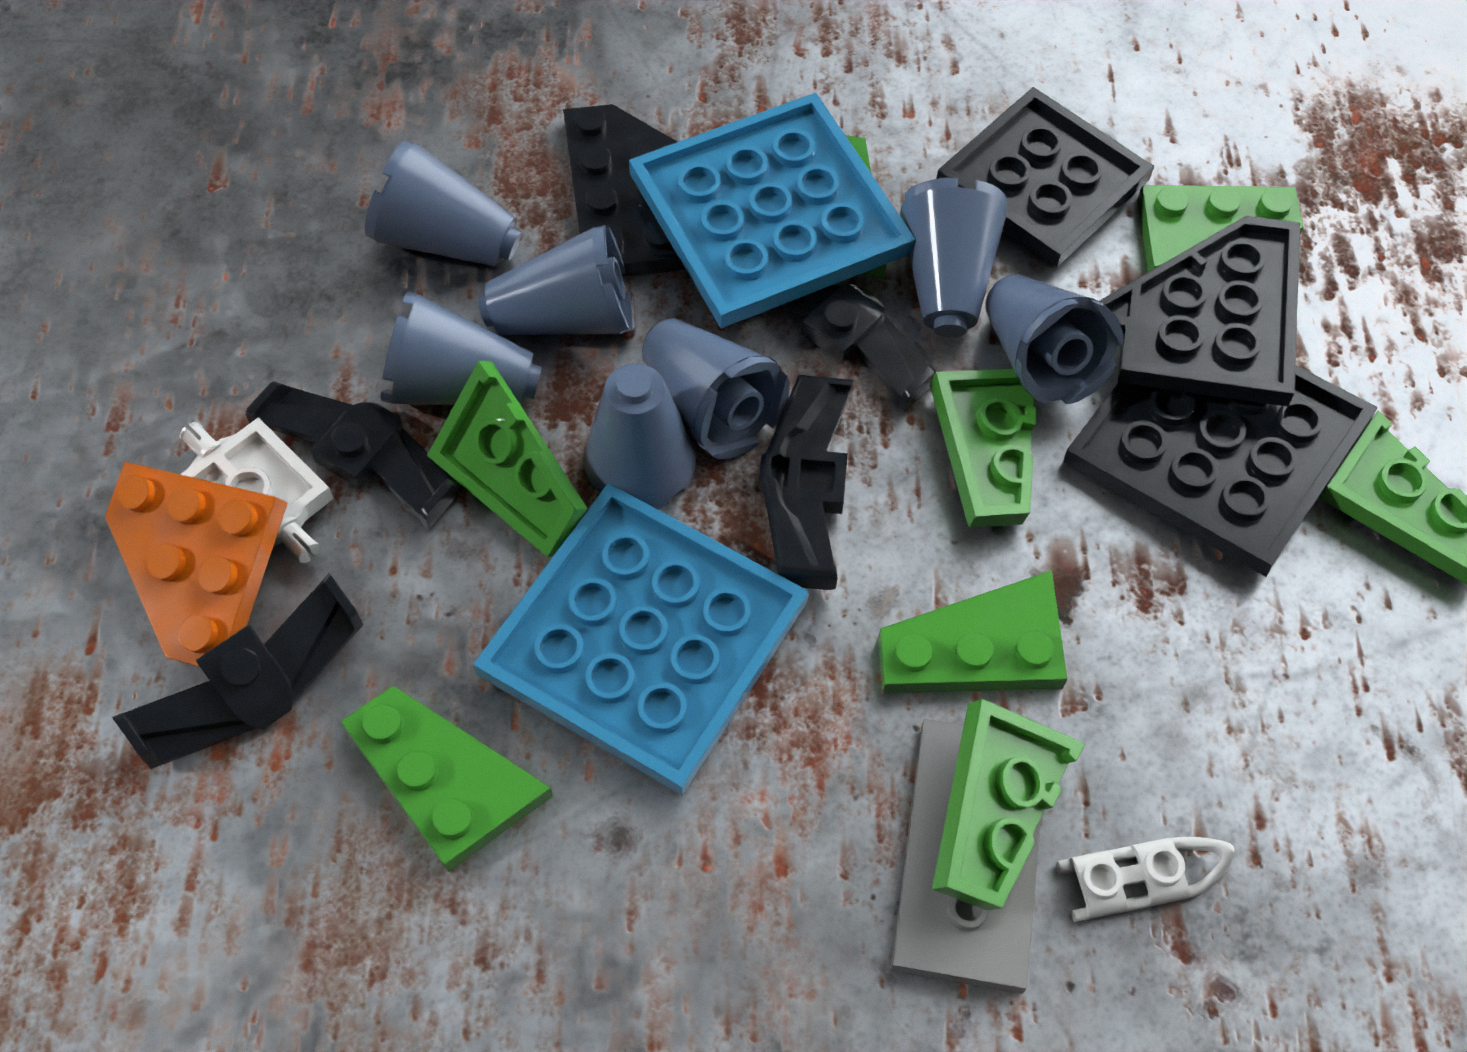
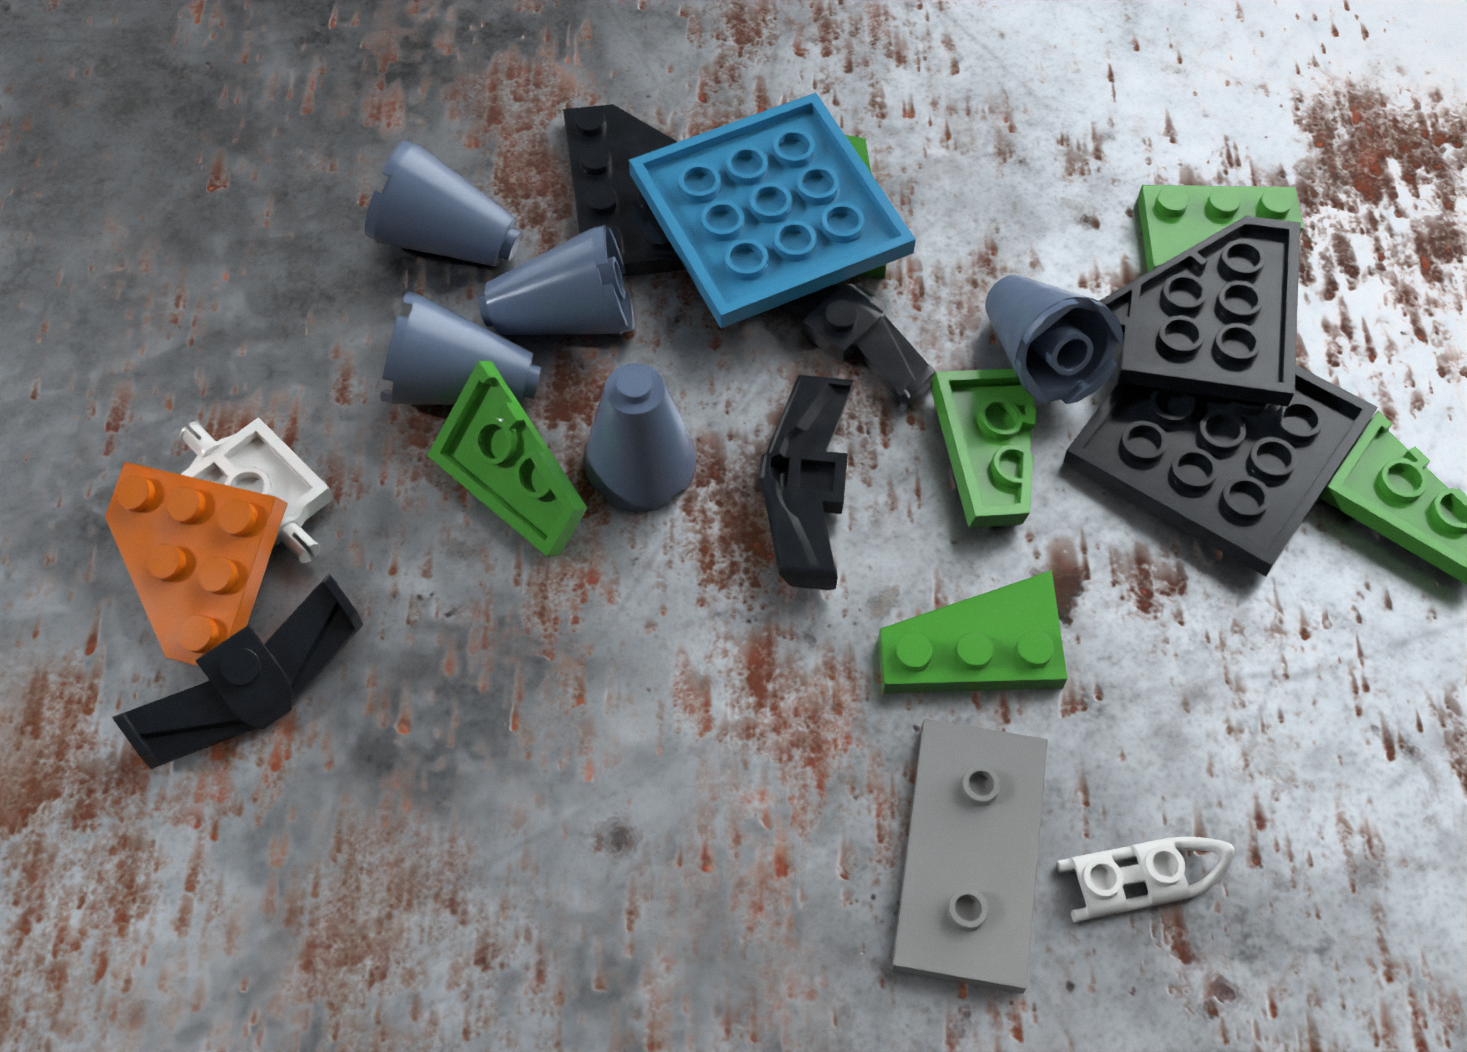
black plate [245,381,463,531] -> none
bright green wing [341,685,553,872] -> none
dark azure plate [473,483,809,796] -> none
sand blue cone [642,318,790,459] -> none
sand blue cone [900,178,1007,337] -> none
bright green wing [932,699,1086,910] -> none
black plate [936,87,1155,268] -> none

